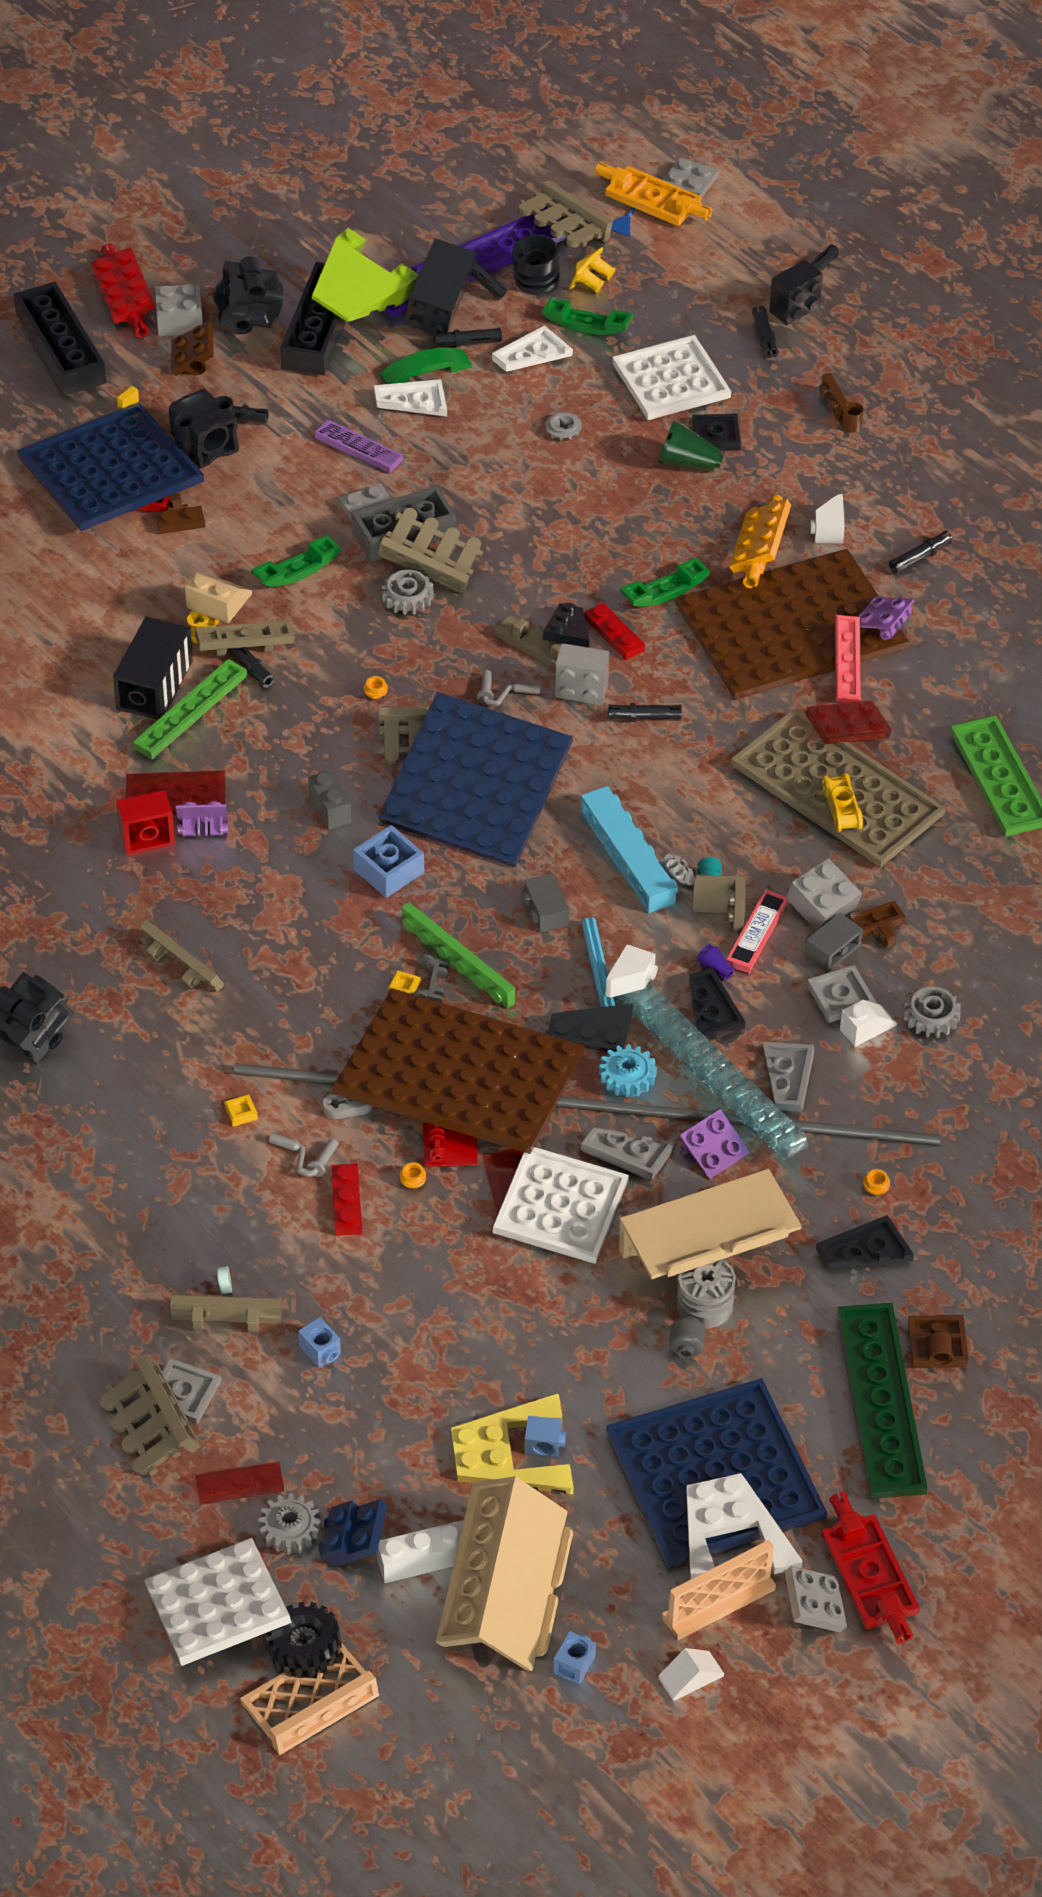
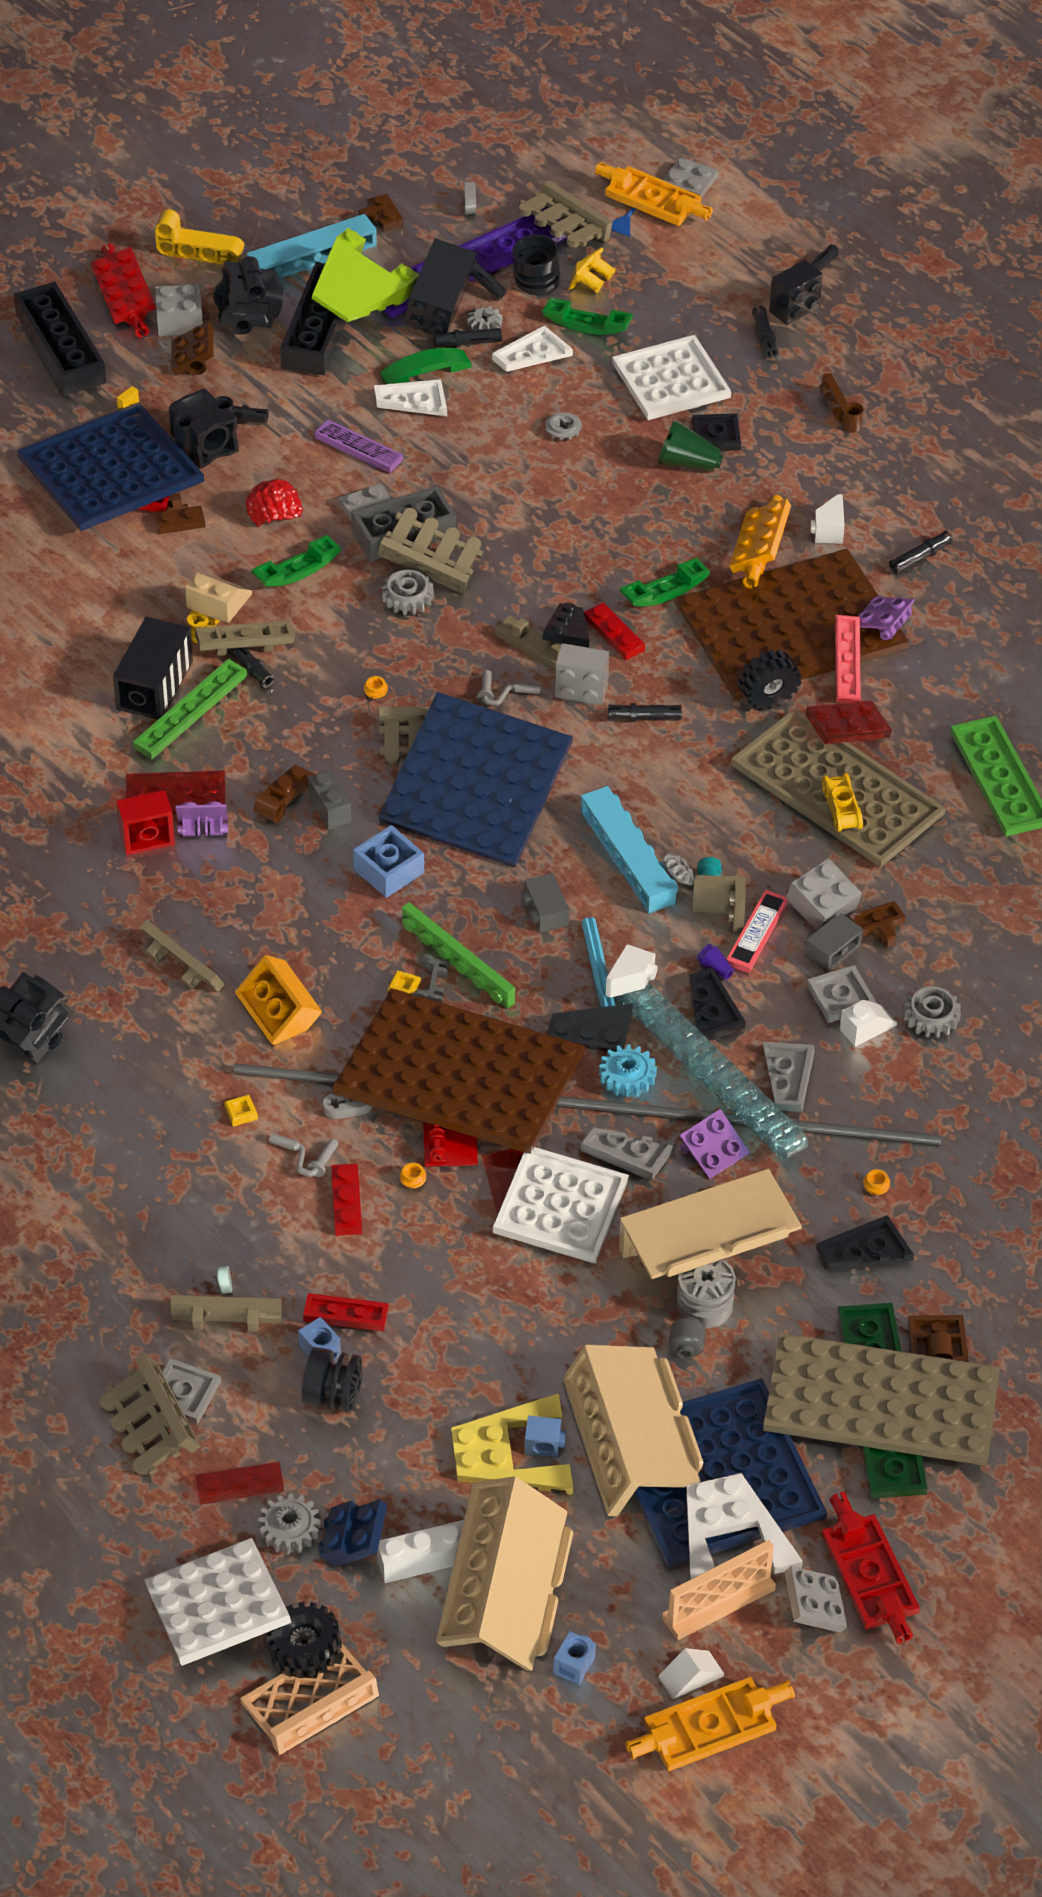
none -> yellow beam [155,209,244,265]
none -> light orange slope [235,955,322,1045]
none -> red hair [245,478,303,527]
none -> medium azure brick [247,214,377,279]
none -> reddish brown plate [253,765,315,823]
none -> black wheel [301,1347,363,1413]
none -> red plate [303,1293,389,1332]
none -> reddish brown hinge [359,194,404,231]
none -> light grey beam [464,181,476,215]
none -> light grey gear [467,306,503,330]
none -> tan piece [562,1345,703,1516]
none -> light orange plate [625,1677,795,1772]
none -> black bush [737,649,802,711]
none -> dark tan plate [763,1333,1000,1466]

